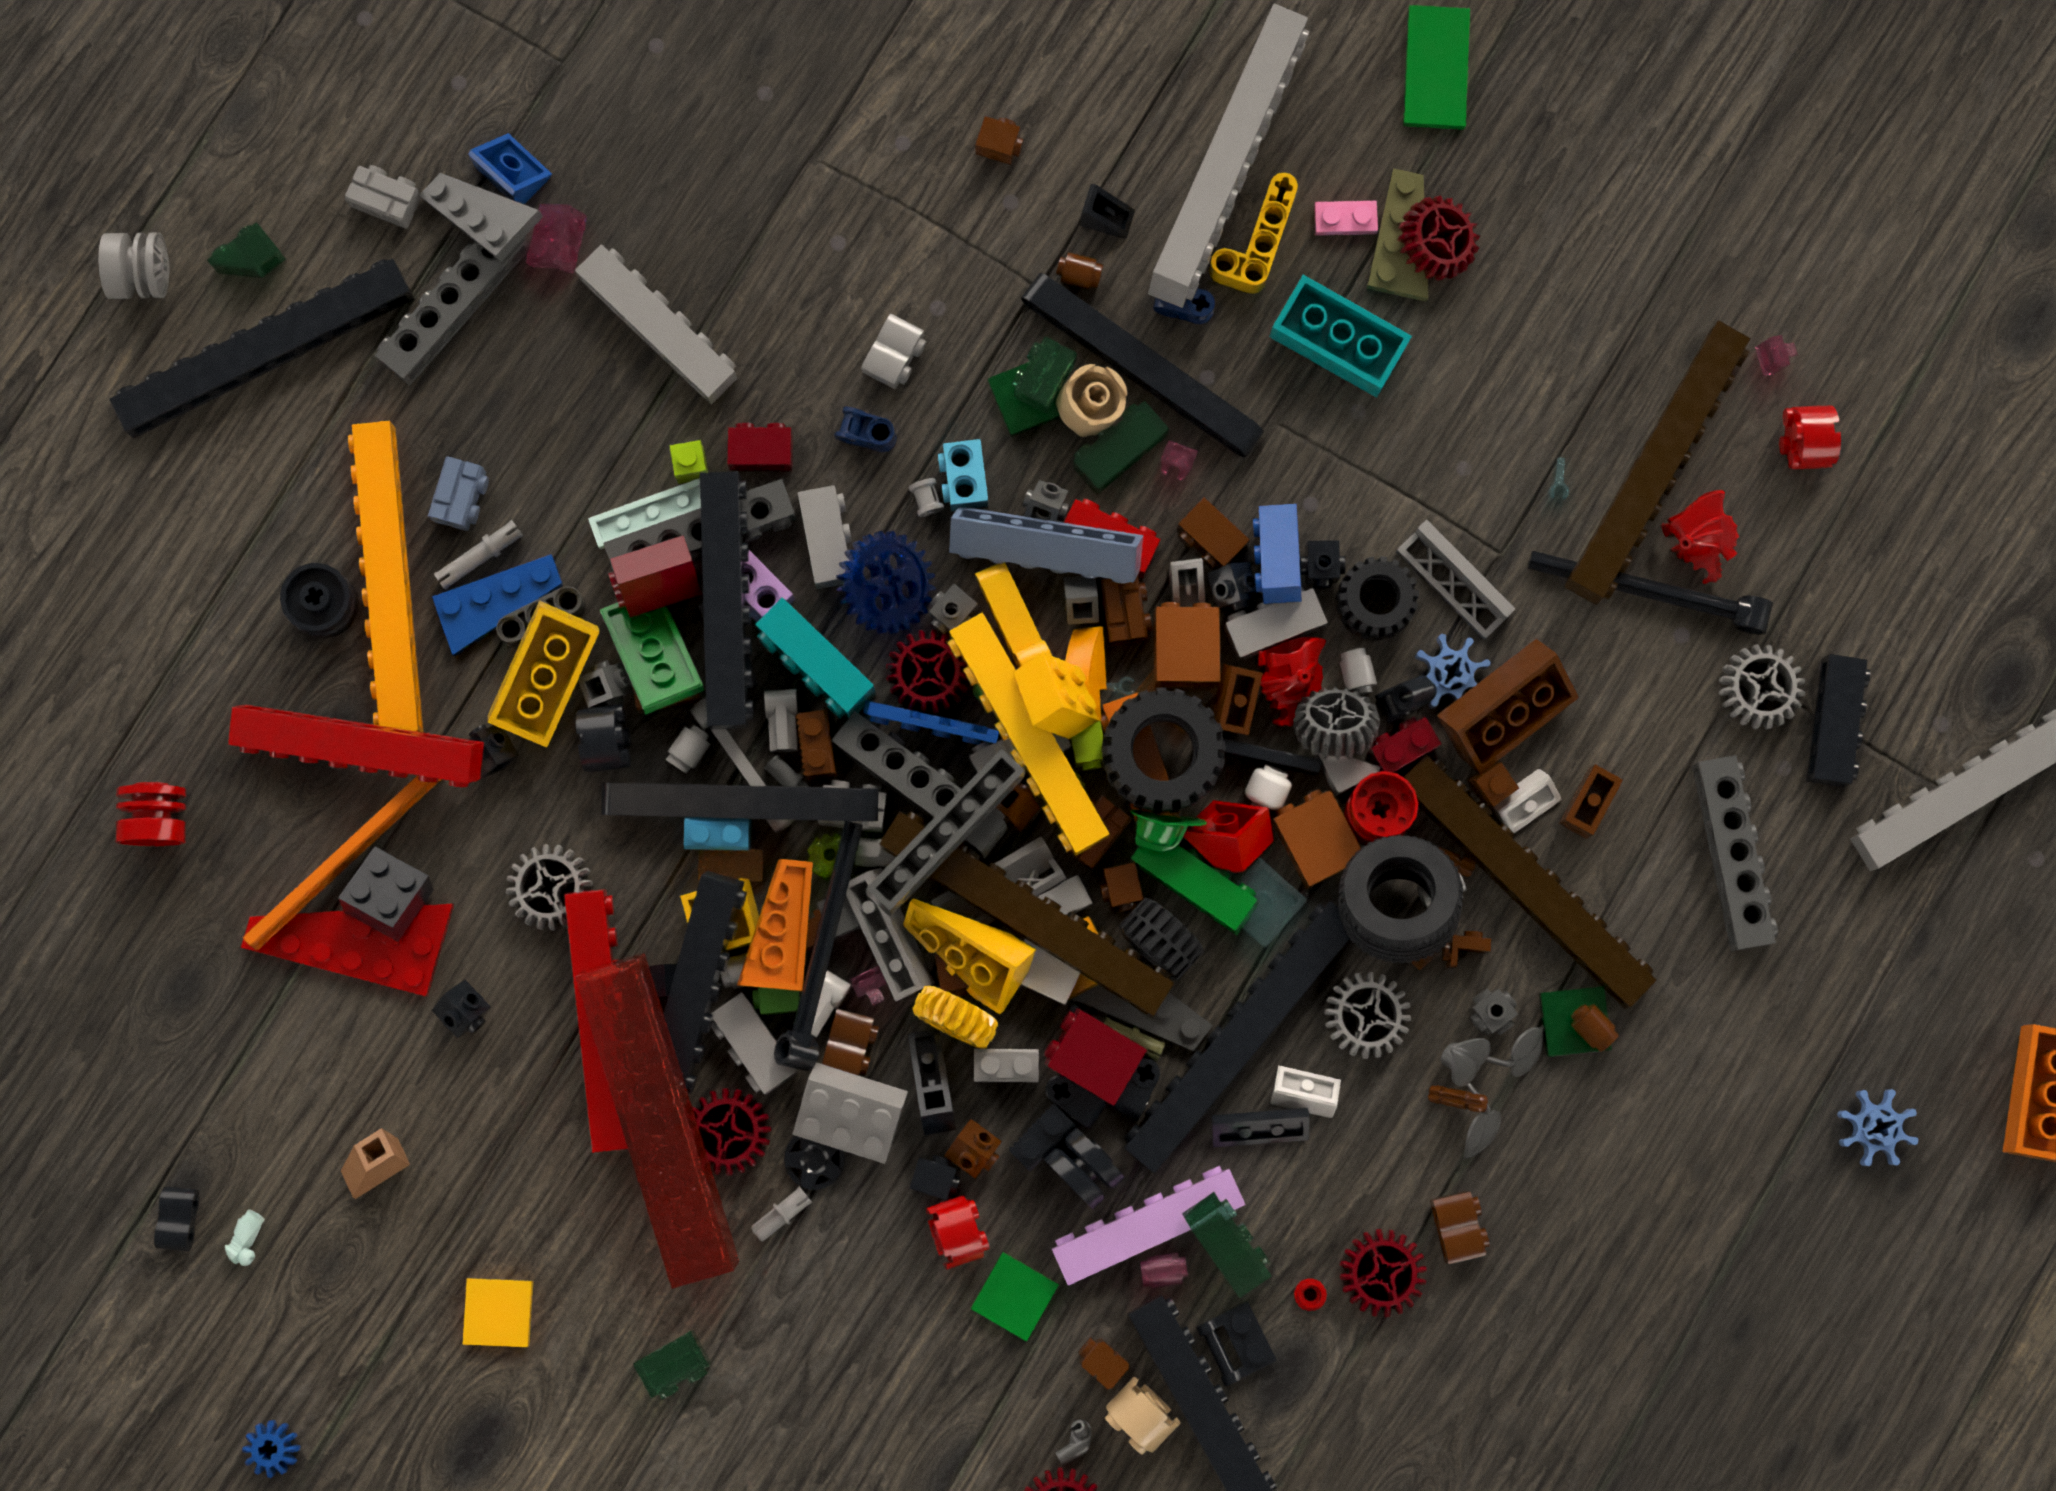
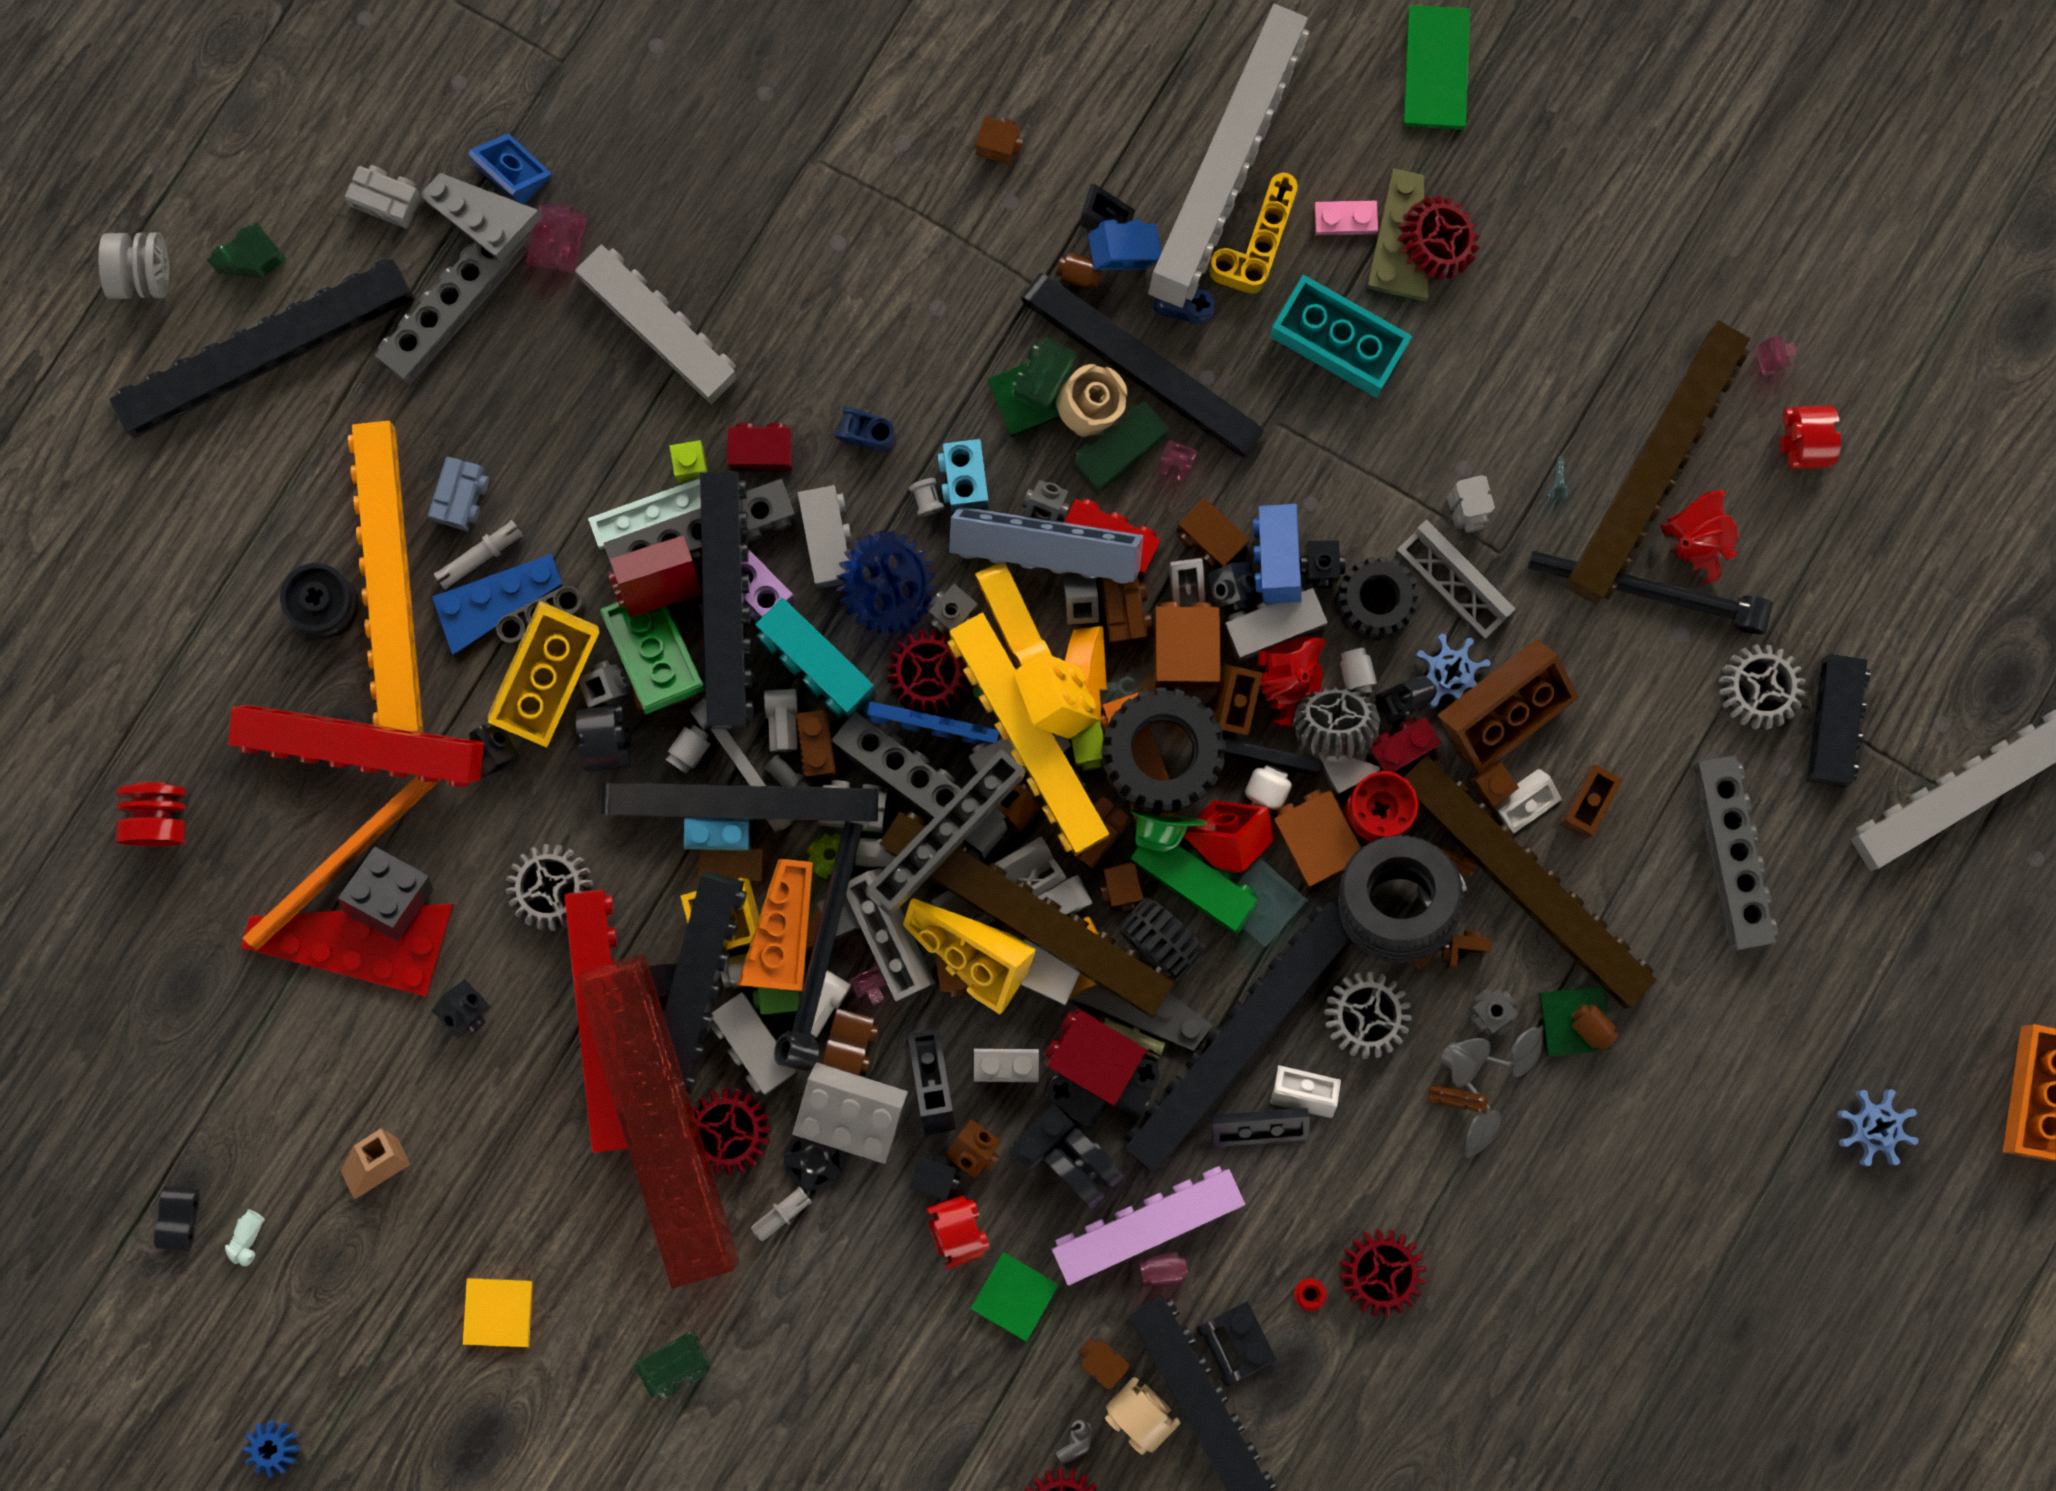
light grey brick [861,313,927,389] -> none
yellow gear [913,986,998,1049] -> none
clear green brick [1182,1192,1272,1298] -> none
reddish brown brick [1430,1191,1490,1264] -> none
none -> blue brick [1088,220,1161,270]
none -> light grey brick [1447,475,1495,533]

